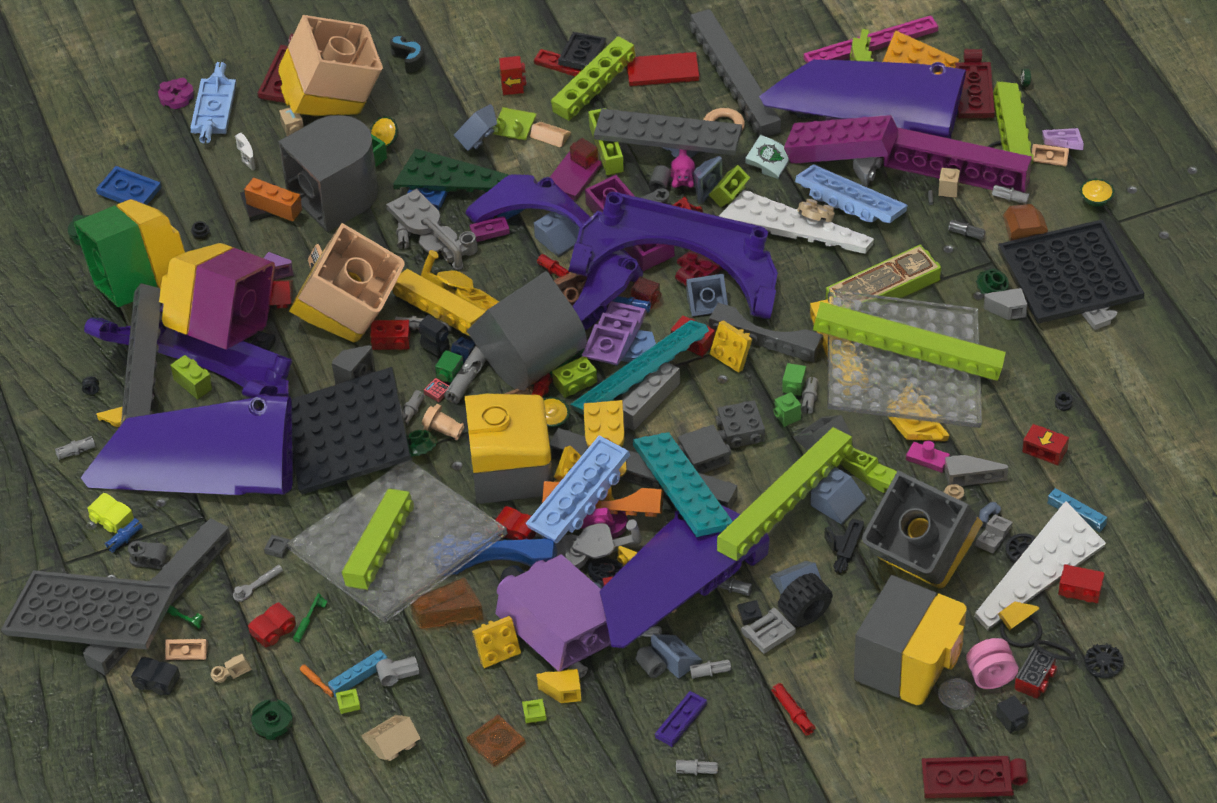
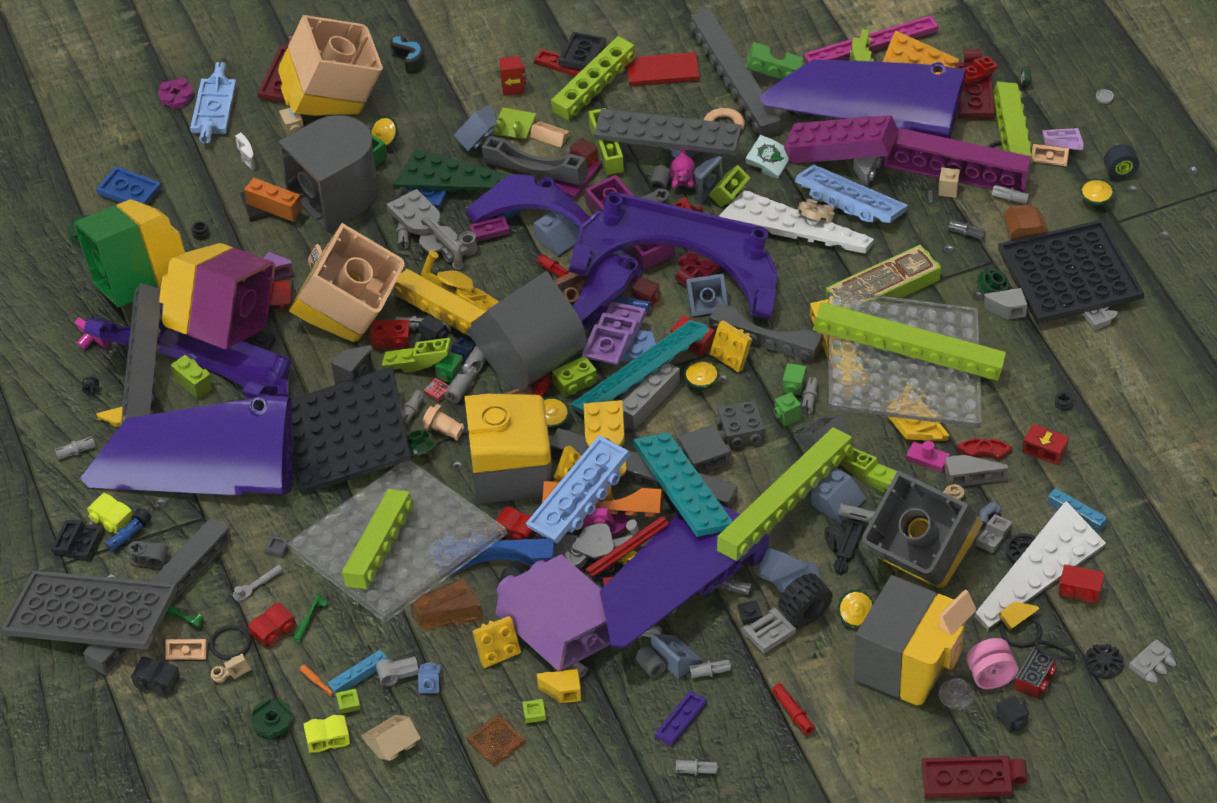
none -> black slope [51,520,105,561]
none -> dark pink tile [74,317,111,350]
none -> black bush [132,508,152,527]
none -> black piece [209,625,251,660]
none -> neon yellow brick [304,715,350,753]
none -> lime slope [381,338,452,373]
none -> medium blue bracket [418,662,441,693]
none -> dark grey arch [481,136,588,185]
none -> red axle [586,517,669,578]
none -> yellow piece [683,359,720,390]
none -> bright green arch [746,42,803,79]
none -> sand blue slope [757,547,807,582]
none -> yellow piece [837,589,875,629]
none -> light grey pin [838,503,875,523]
none -> light nougat slope [939,590,976,635]
none -> red tile [957,438,1013,462]
none -> red slope [961,56,998,84]
none -> light grey piece [1096,90,1114,104]
none -> black wheel [1104,144,1139,179]
none -> light grey plate [1129,639,1176,683]

